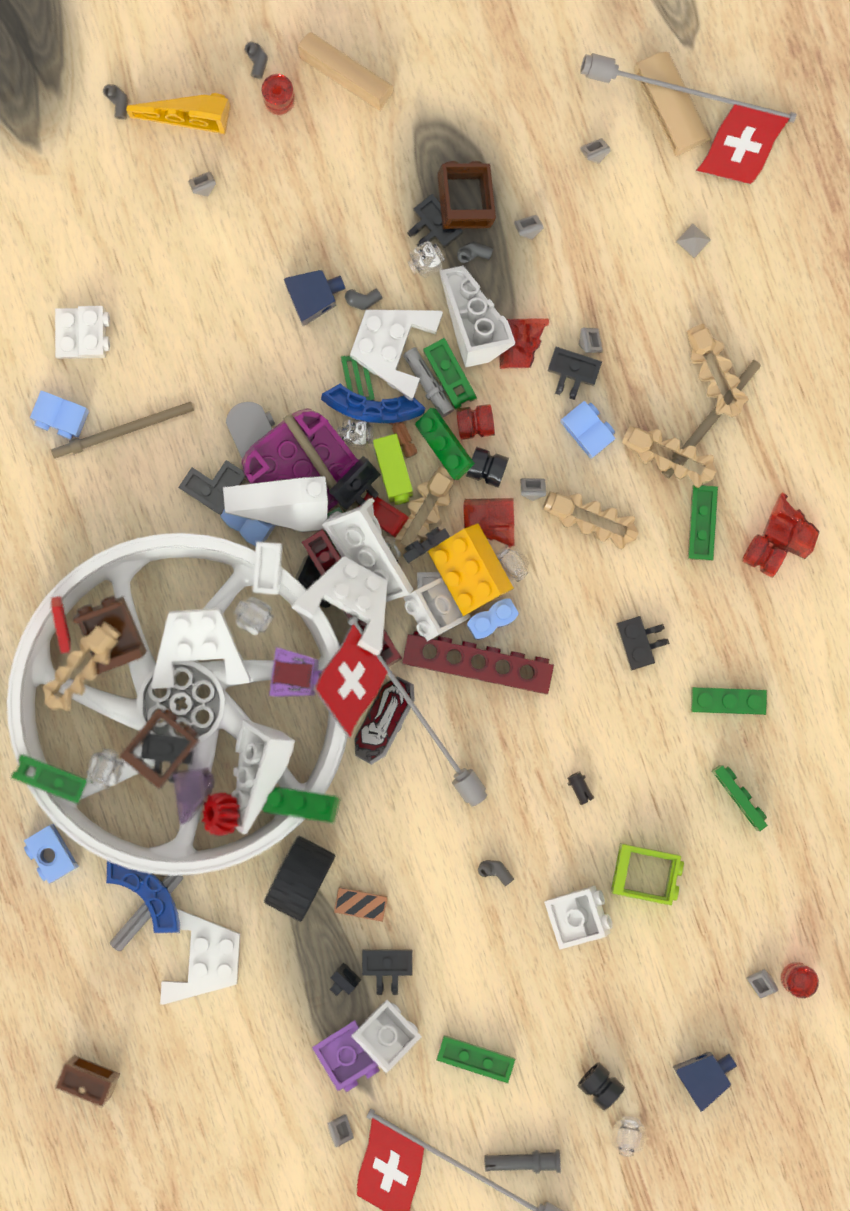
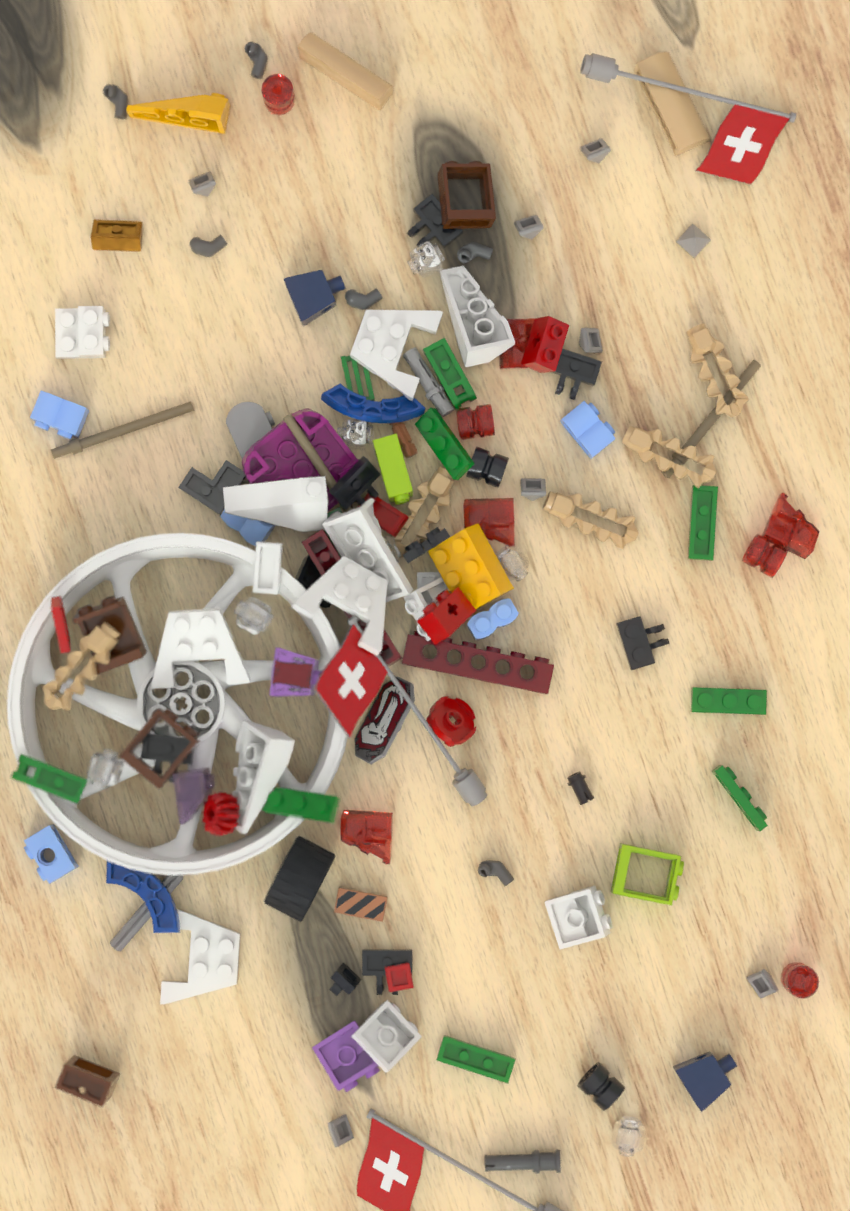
none -> pearl gold slope [91,220,142,252]
none -> dark grey arm [190,235,228,257]
none -> clear red slope [341,810,393,864]
none -> red tile [385,962,414,992]
none -> red brick [417,587,476,644]
none -> red plate [426,696,476,747]
none -> red brick [521,316,569,373]

